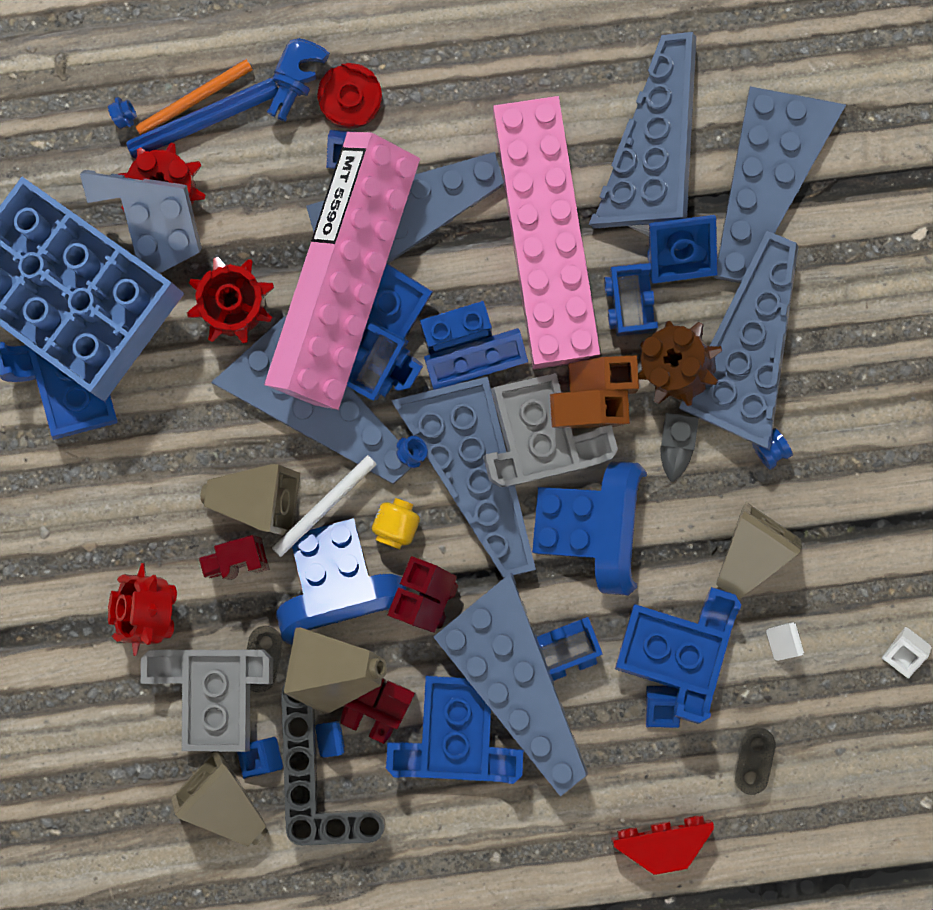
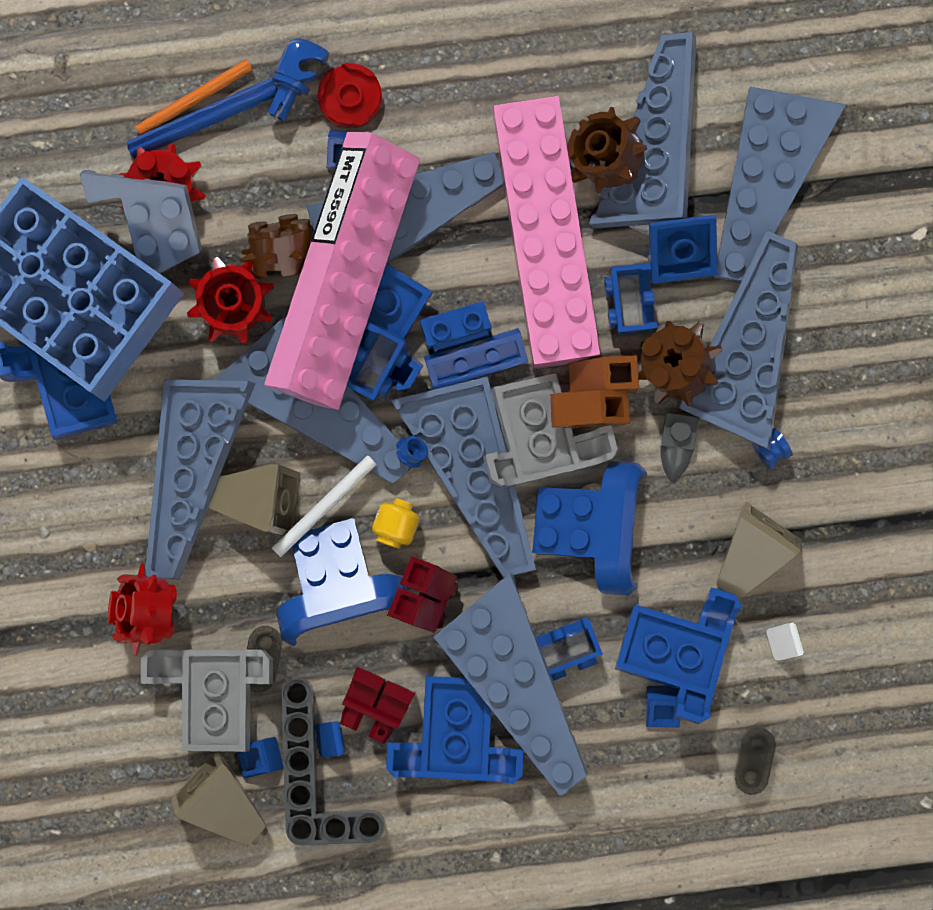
blue plate [108,97,137,129] -> none
dark red hips [199,535,270,580] -> none
dark tan slope [284,628,387,713] -> none
red slope [611,815,714,875] -> none
white slope [882,627,932,679] -> none
none -> sand blue wing [146,379,255,580]
none -> reddish brown brick [241,214,314,278]
none -> reddish brown brick [567,107,647,193]

